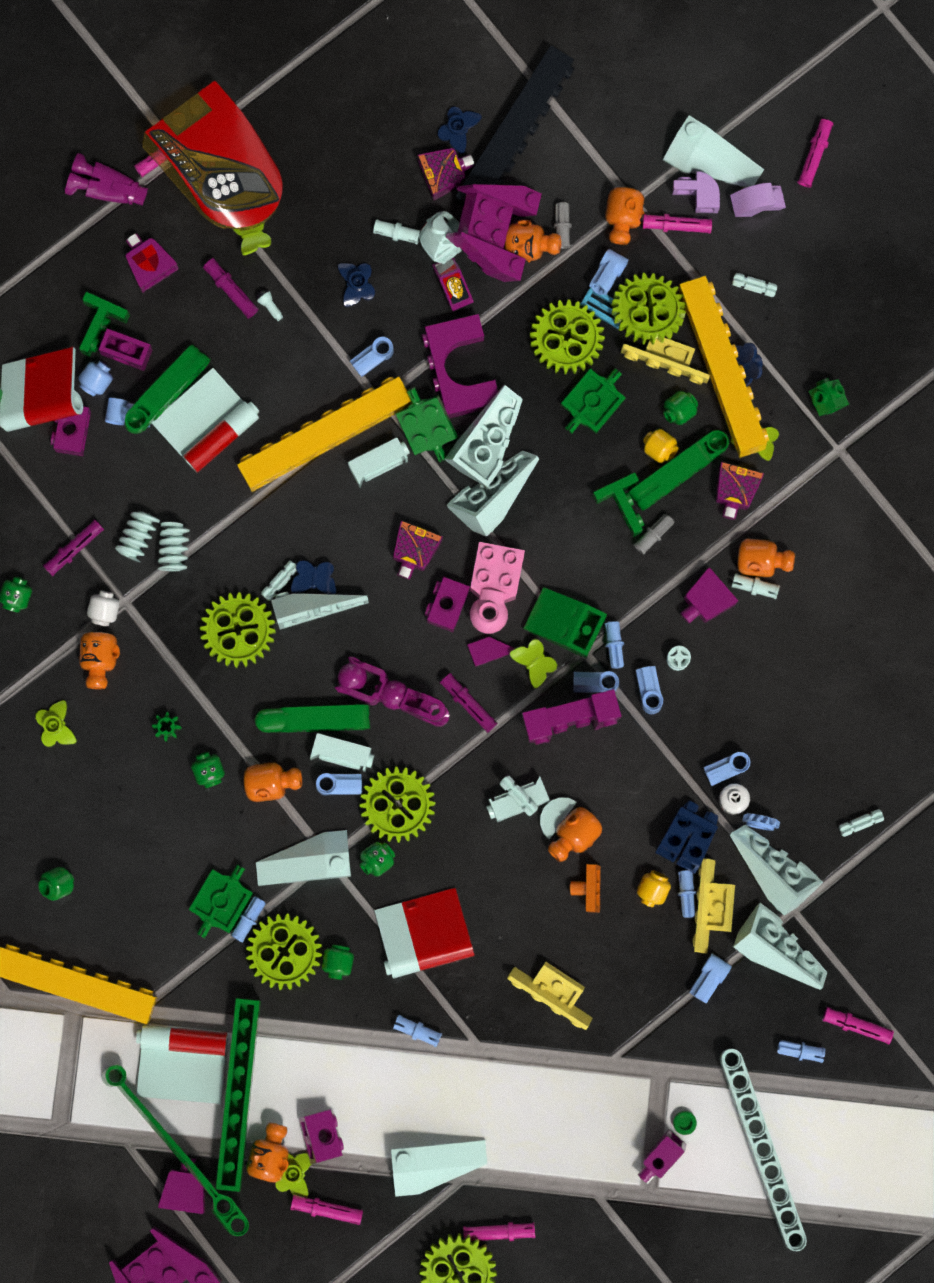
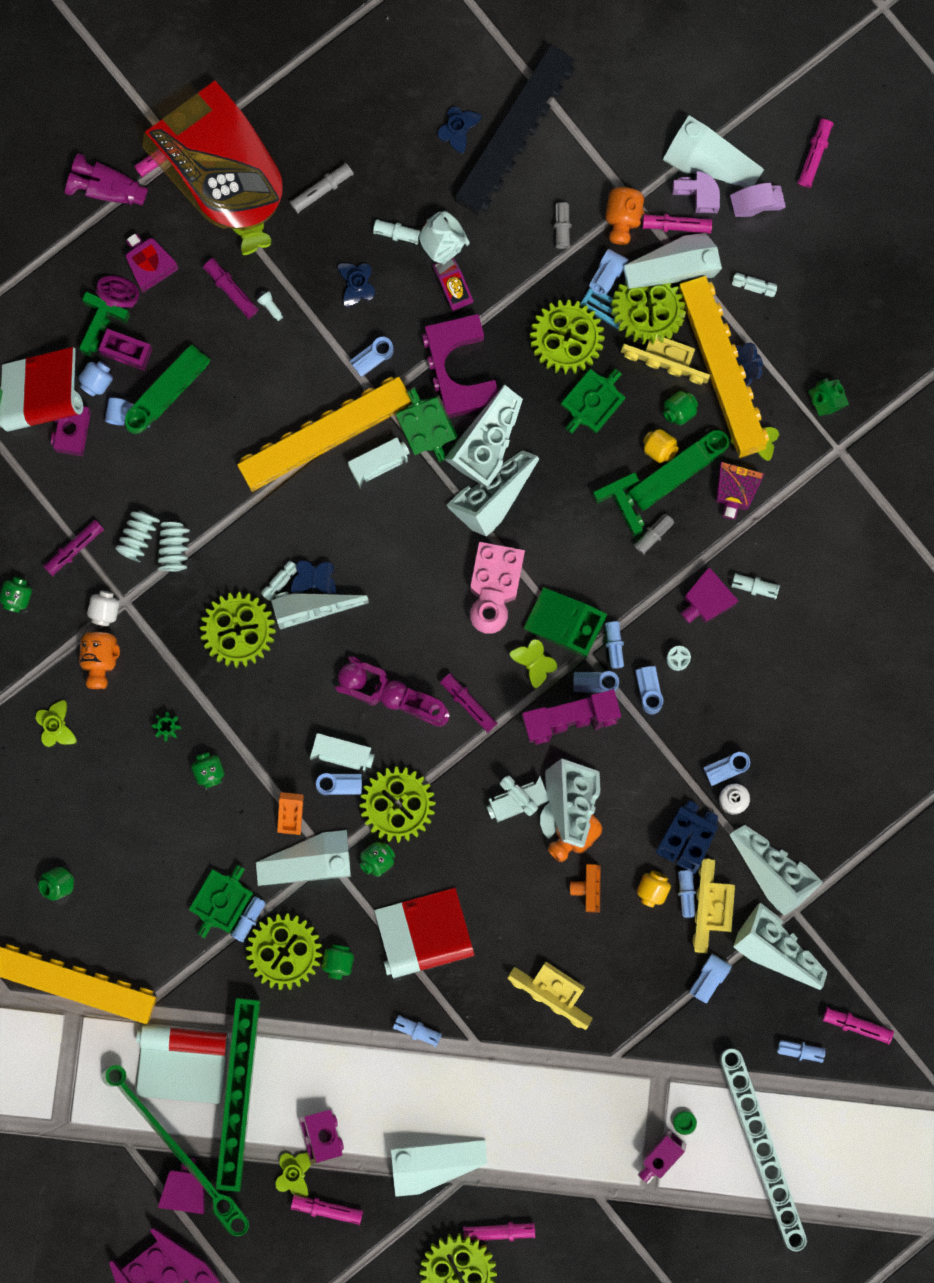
light aqua door [152,368,260,473] -> none
orange piece [244,763,302,802] -> none
orange piece [246,1122,289,1183] -> none
green piece [255,705,370,733] -> none
torso [393,521,443,580] -> none
torso [418,148,475,201] -> none
magenta brick [425,577,470,632] -> none
magenta wedge [445,184,542,282] -> none
magenta tile [467,637,515,667] -> none
orange piece [504,220,561,263] -> none
orange piece [738,539,795,577] -> none
light blue gear [742,813,780,831] -> none
light aqua axle [839,809,884,837] -> none
none -> magenta wheel [96,276,139,308]
none -> orange tile [277,792,304,835]
none -> light grey pin [289,163,354,214]
none -> light aqua wedge [545,758,600,848]
none -> light aqua wedge [623,233,722,289]

